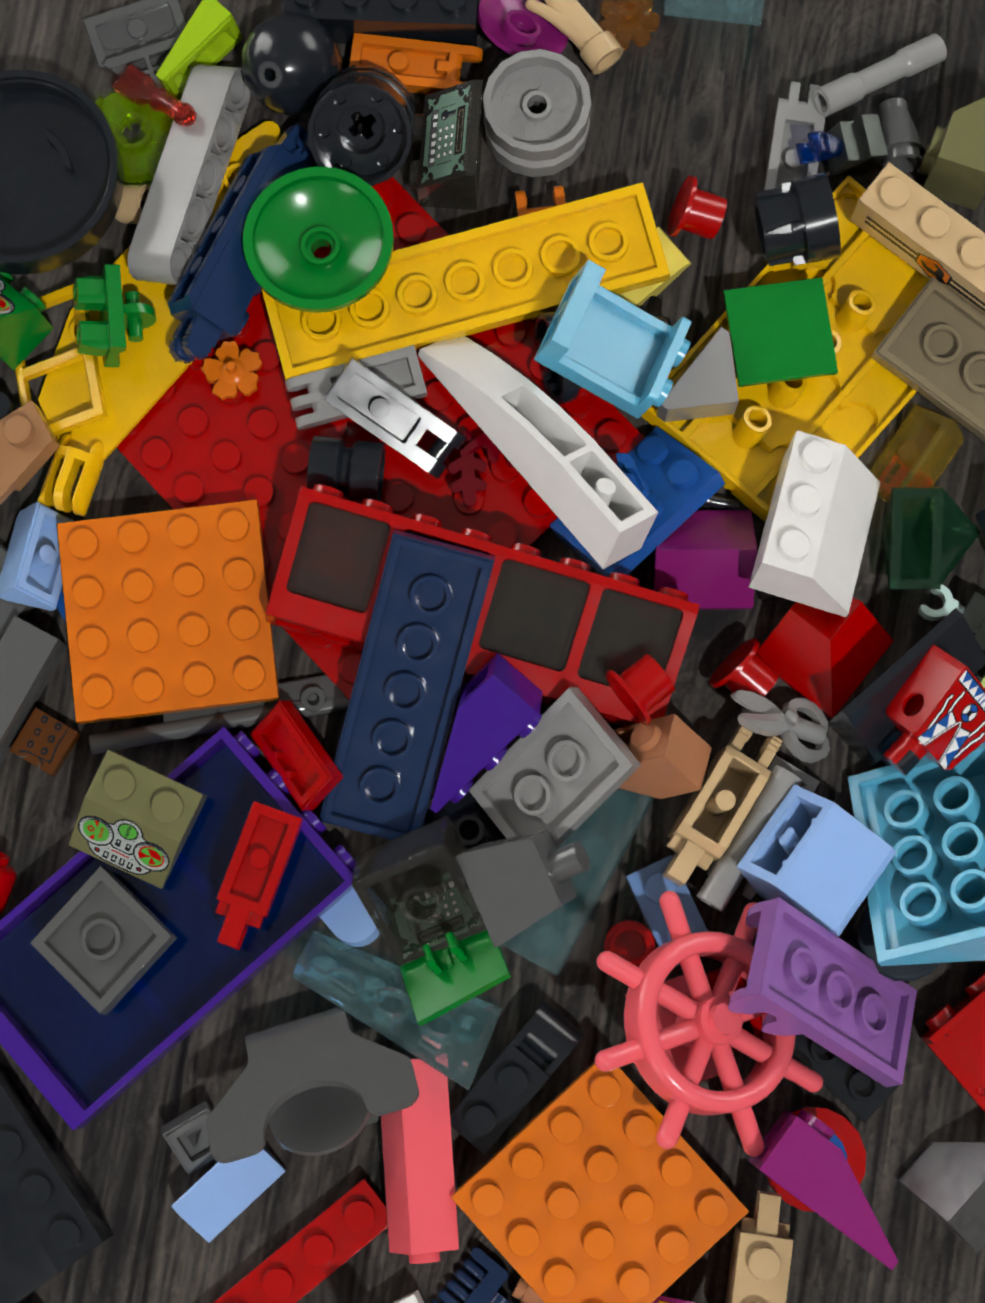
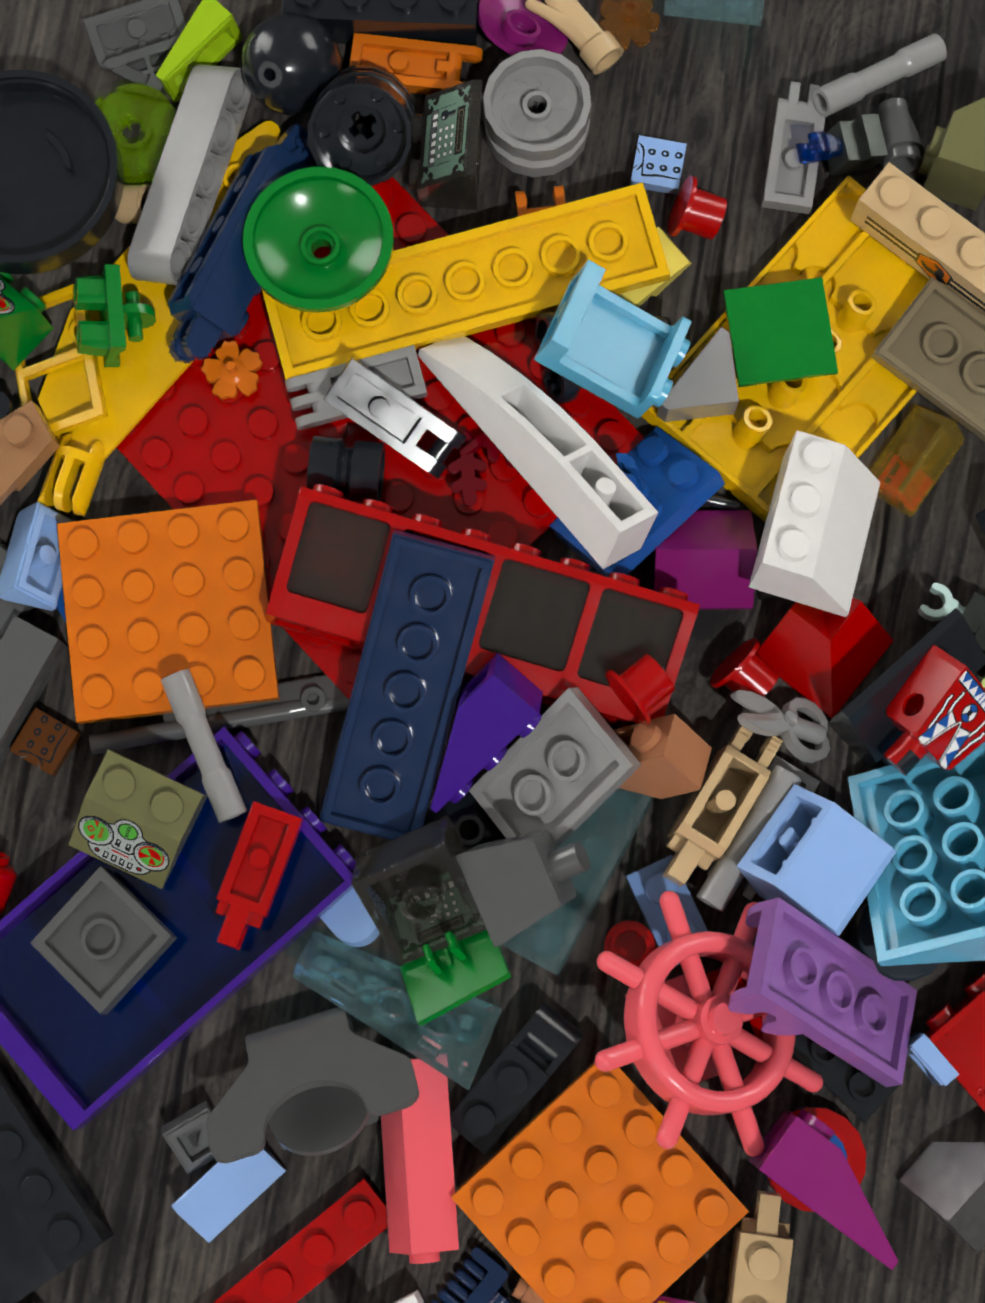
clear red piece [112,65,197,127] -> none
red plate [250,700,343,811] -> none
black piece [754,173,841,266] -> none
clear green slope [882,487,981,589] -> none
none -> light grey piece [160,669,247,823]
none -> light blue tile [630,135,687,195]
none -> light blue tile [907,1033,959,1086]

